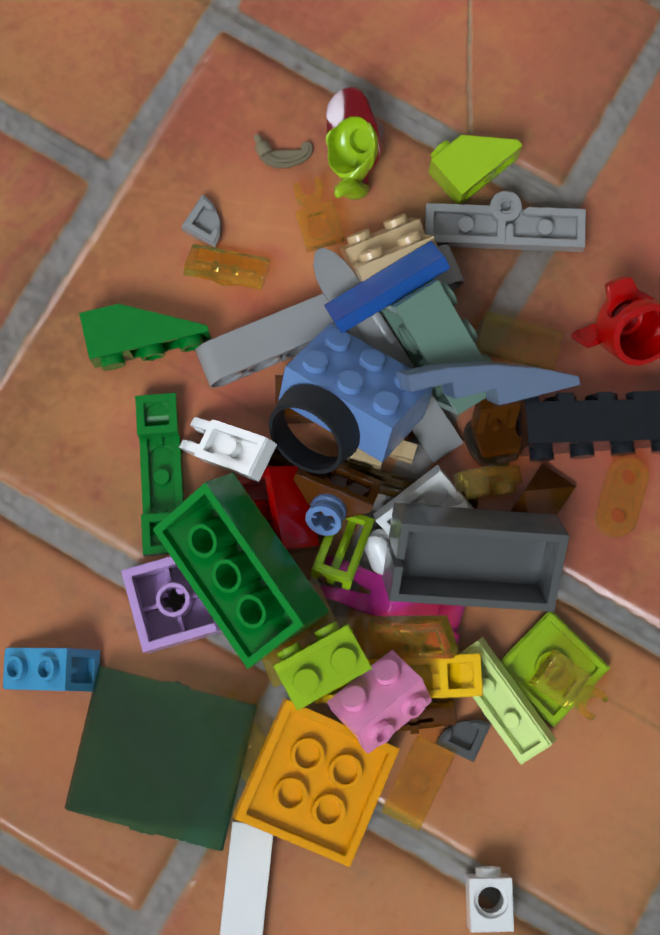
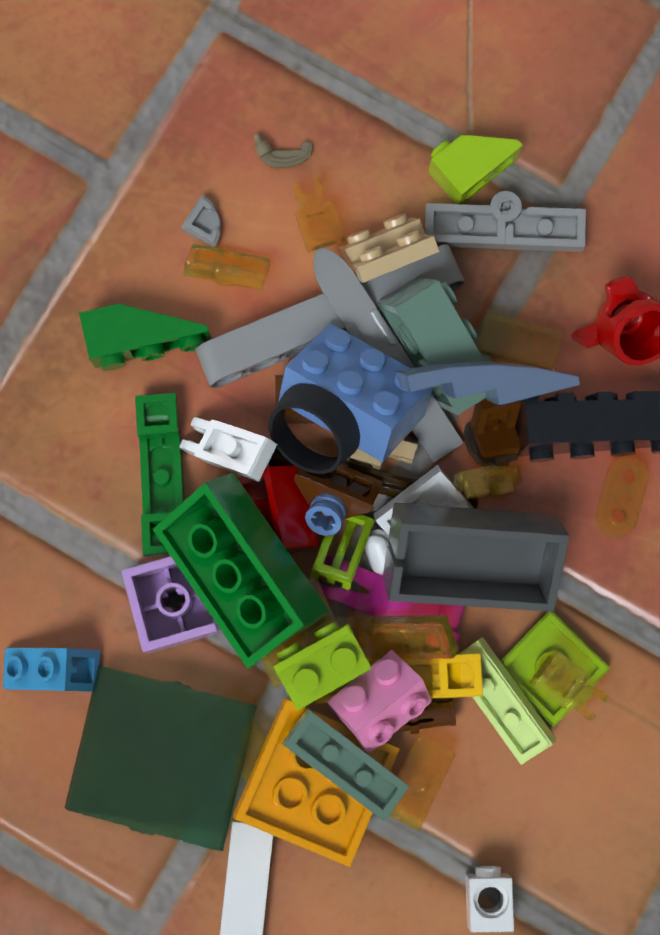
blue tile [324,241,450,333] -> none
lime hair [326,87,385,200] -> none
dark grey tile [435,720,491,762] -> none
reddish brown slope [510,464,576,515] -> none
none -> sand green plate [281,709,410,822]

